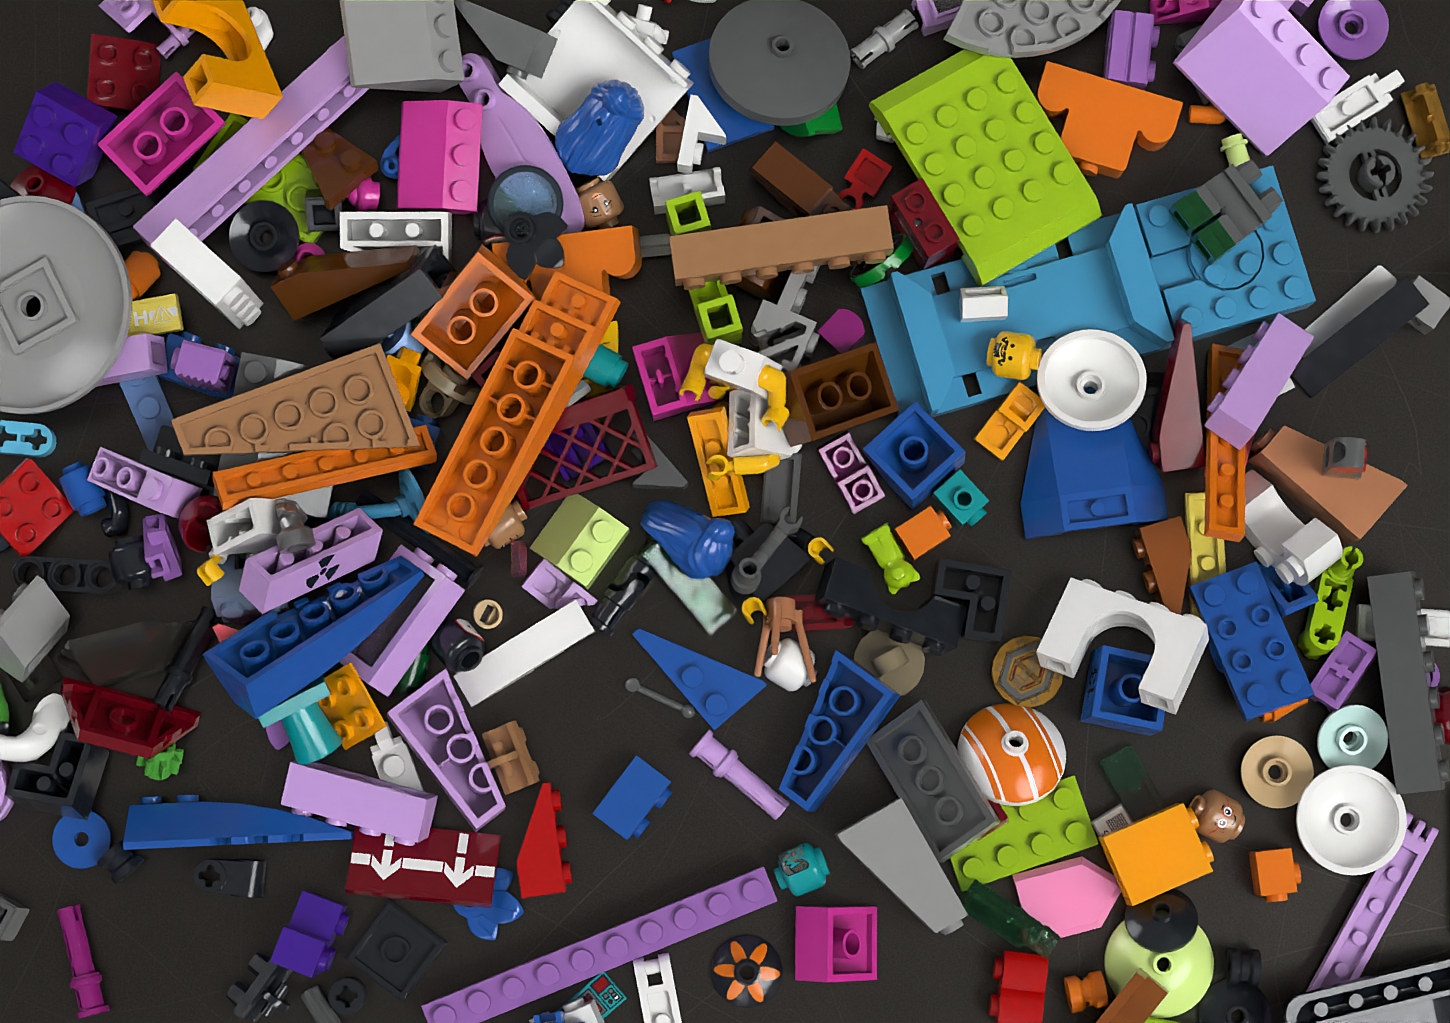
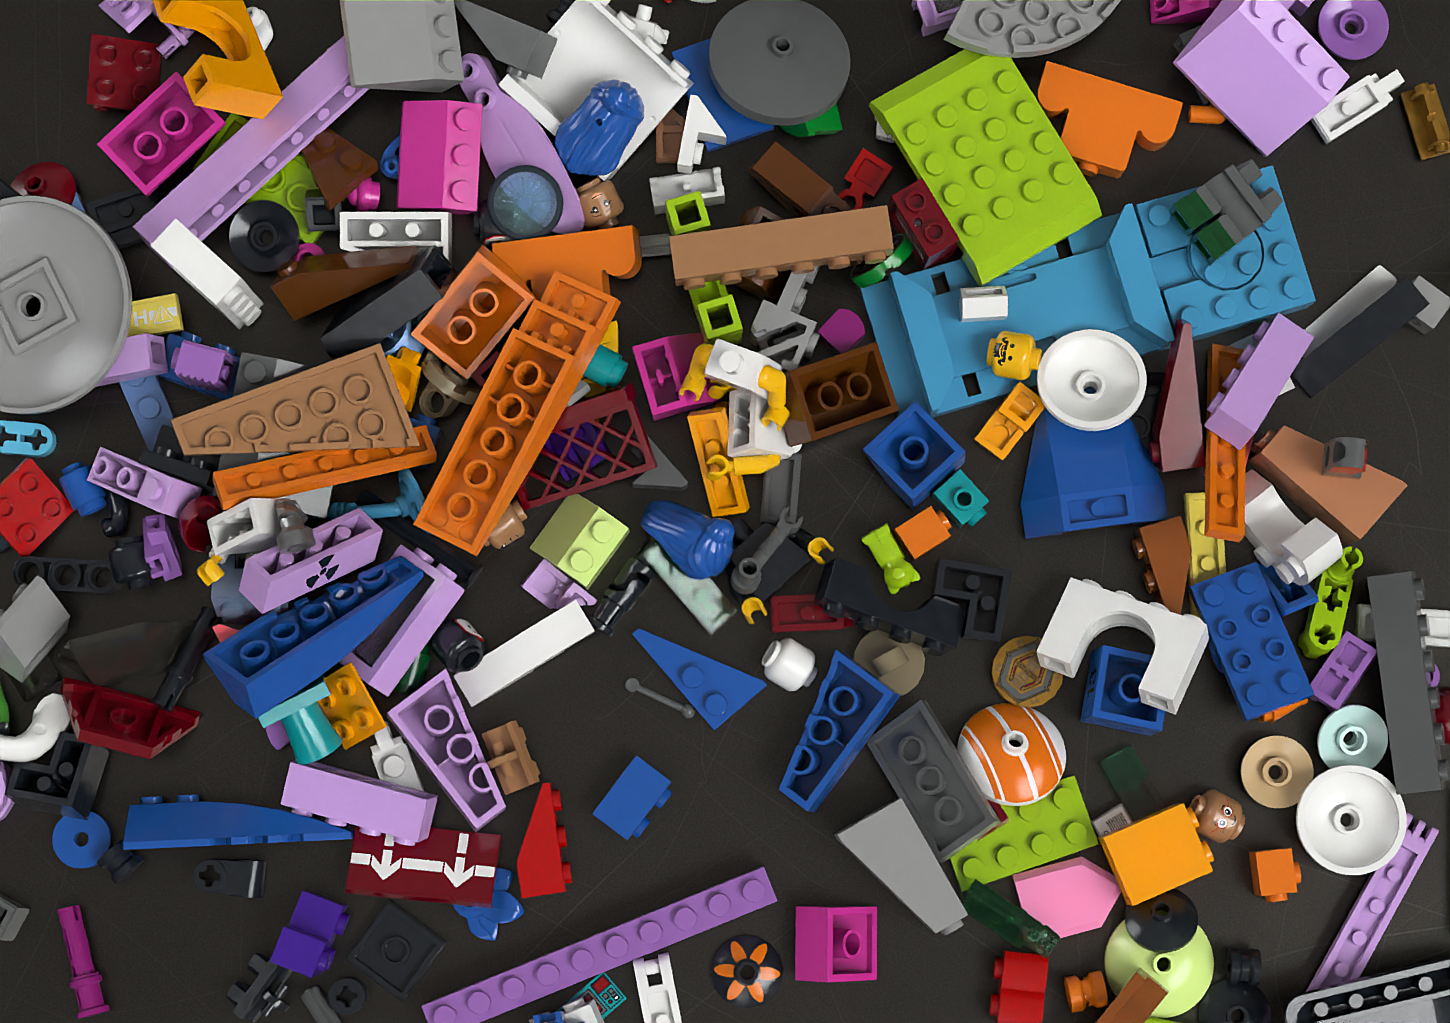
dark purple brick [13,82,118,187] -> none
orange brick [124,251,160,301] -> none
bright green gear [136,742,184,780] -> none
tan hinge [472,599,503,629] -> none
black plate [504,212,568,280] -> none
clear pink tile [511,541,527,577] -> none
lavender pin [689,729,790,820] -> none
nougat plant [754,597,817,683] -> none
teal head [773,842,830,897] -> none
magenta slope [816,431,885,514] -> none
light grey pin [850,9,919,69] -> none
medium lavender brick [1102,10,1160,90] -> none
yellowish green pin [1220,133,1250,167] -> none
dark grey gear [1316,117,1434,233] -> none

